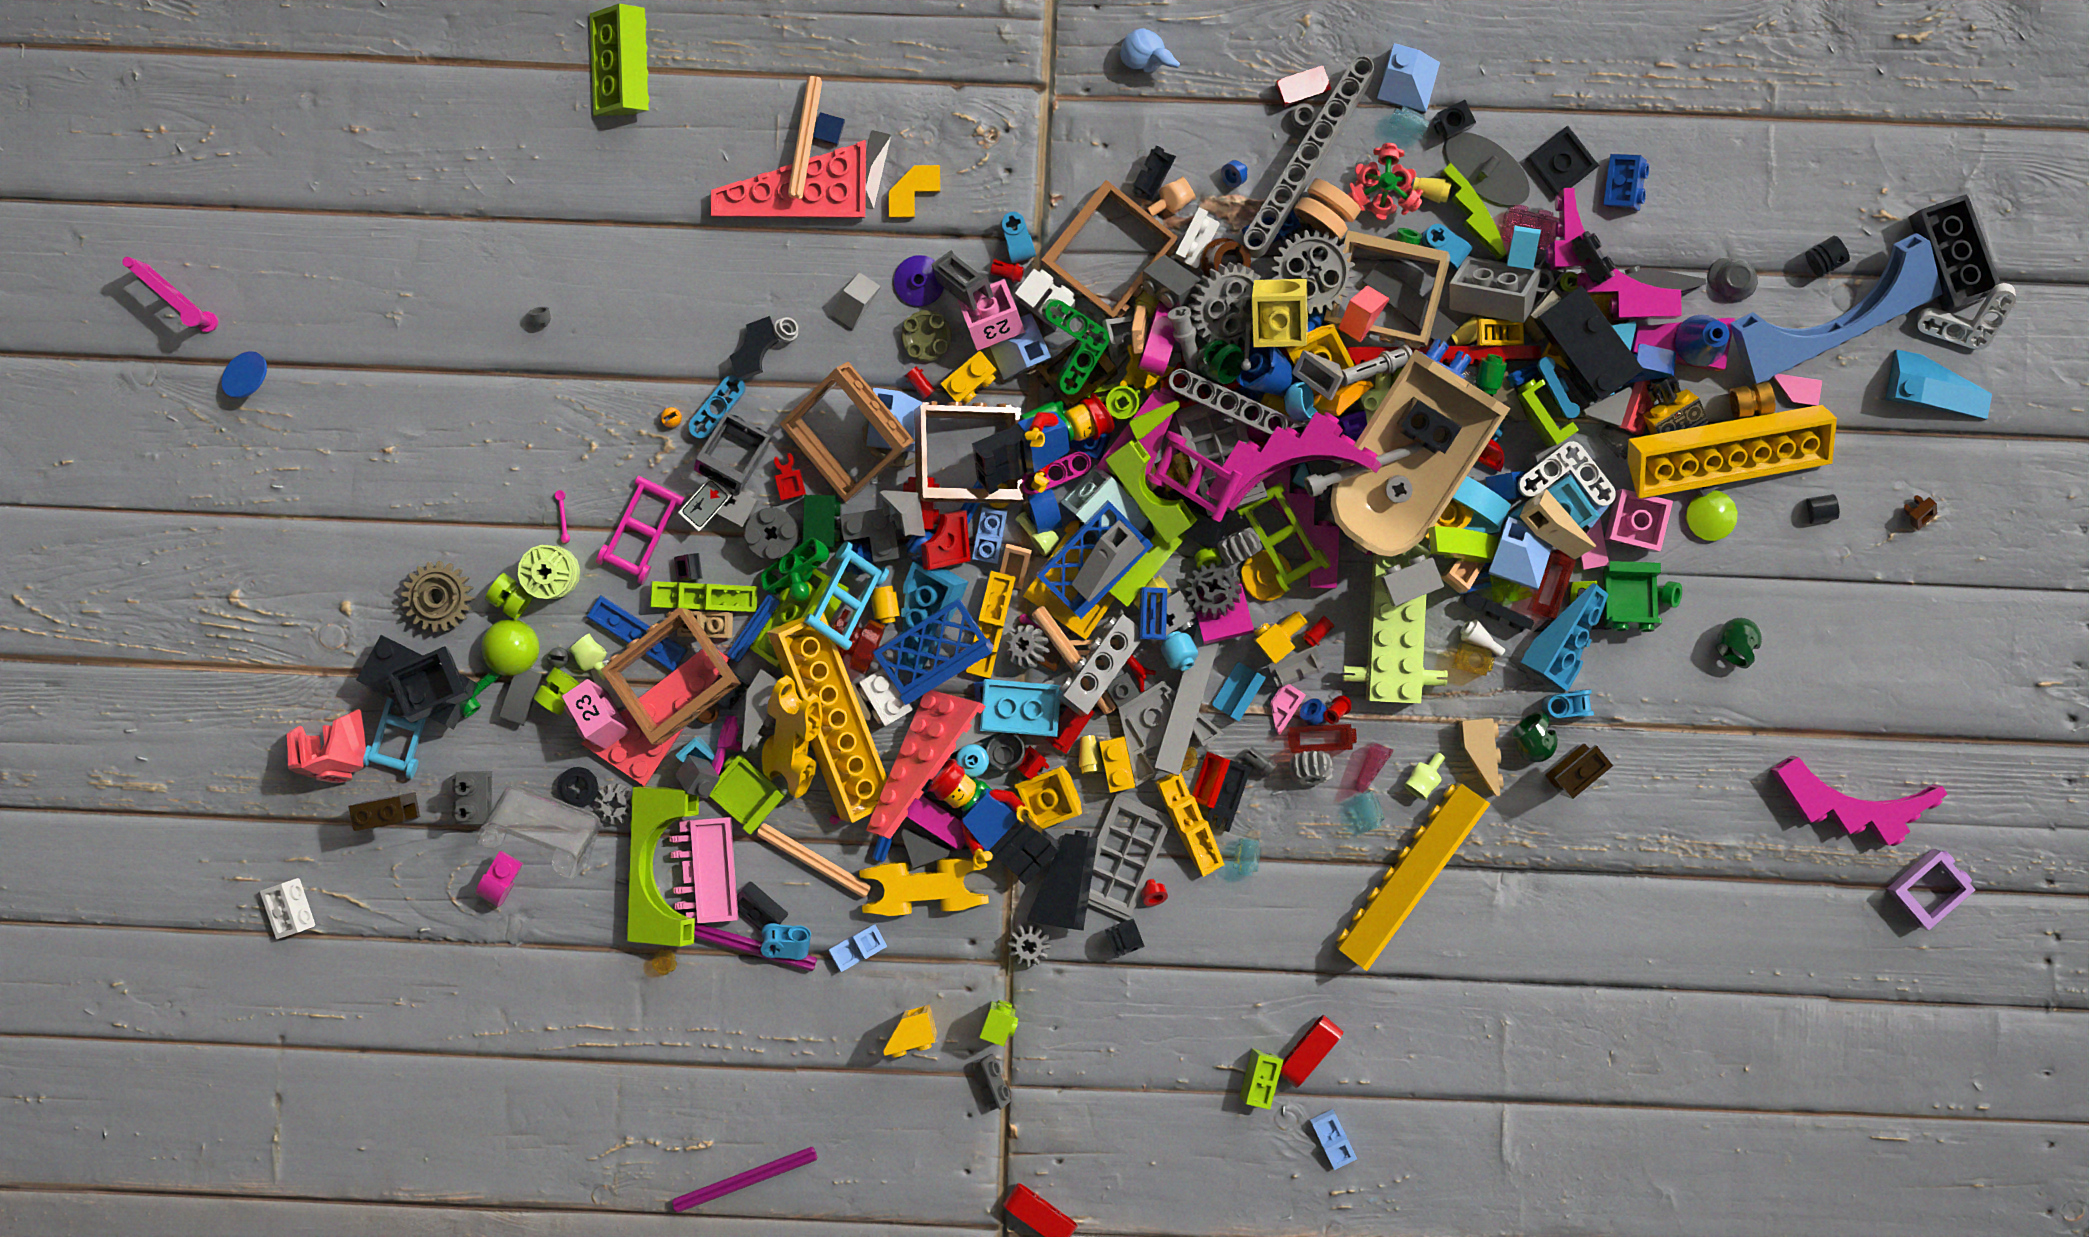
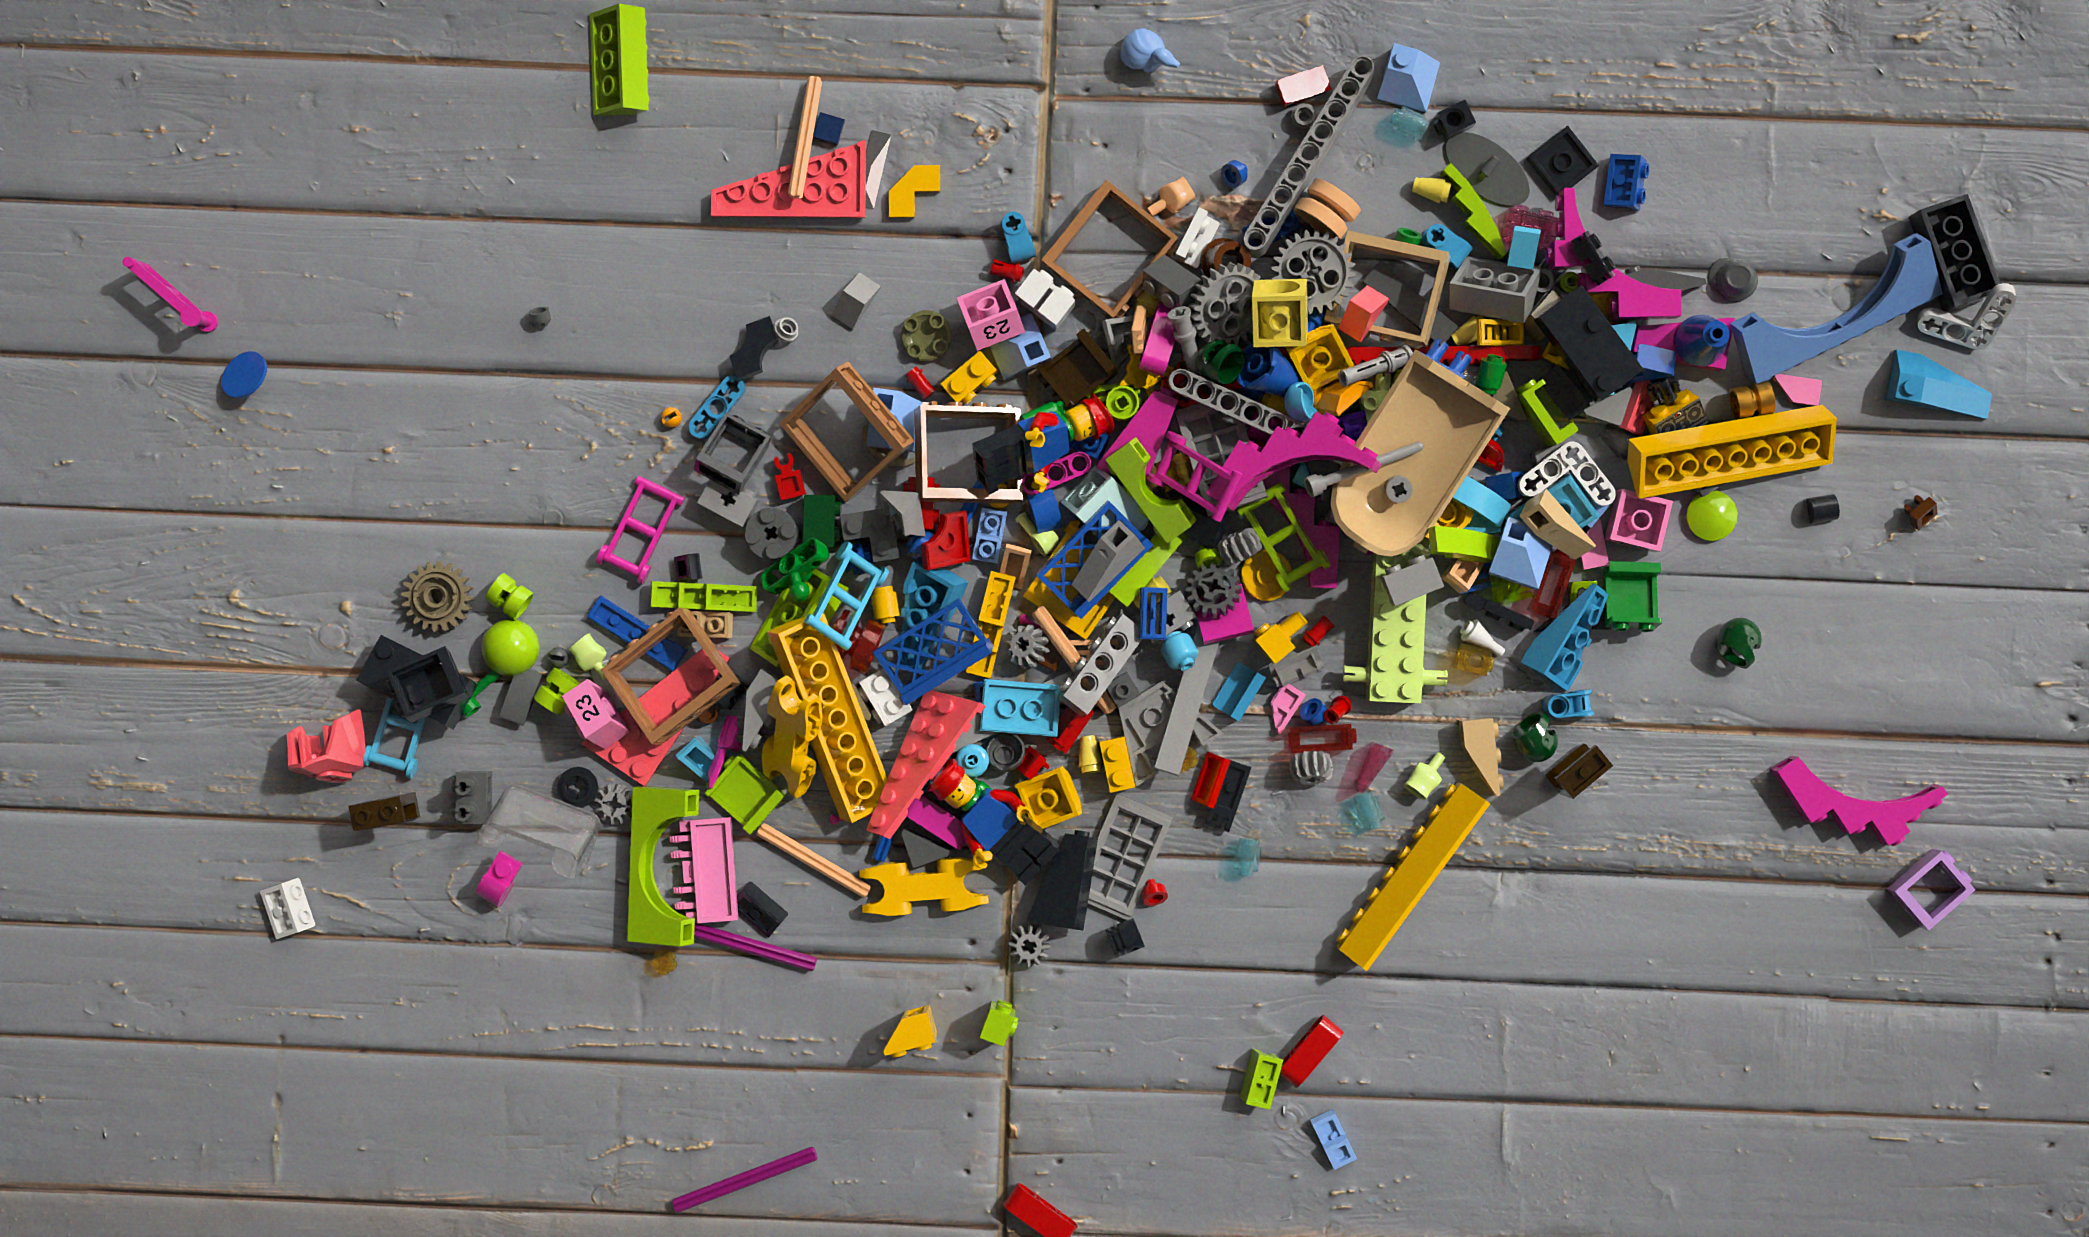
yellowish green wheel [518,545,580,599] -> none
dark pink hinge [555,490,570,543] -> none
dark grey brick [675,755,720,799] -> none
sticker [678,479,732,531] -> none
blue axle [727,594,780,662] -> none
dark azure piece [761,923,811,960] -> none
light blue slope [828,924,887,972] -> none
dark purple dish [894,255,944,307] -> none
dark grey window [931,250,994,311] -> none
dark grey hinge [972,1054,1011,1111] -> none
green beam [1042,299,1109,395] -> none
red bar [1125,654,1156,692] -> none
lime slope [1129,400,1180,441] -> none
black hinge [1132,146,1176,202] -> none
yellow slope [1155,772,1224,877] -> none
light grey hinge [1241,322,1251,371] -> none
dark grey pin [1242,747,1277,776] -> none
light grey slope [1292,351,1344,400] -> none
coral plant [1348,143,1423,220] -> none
black brick [1397,397,1462,454] -> none
blue axle [1507,361,1541,387] -> none
dark azure plate [1537,357,1580,418] -> none
green tile [1657,581,1682,608] -> none
black piece [1805,235,1850,278] -> none

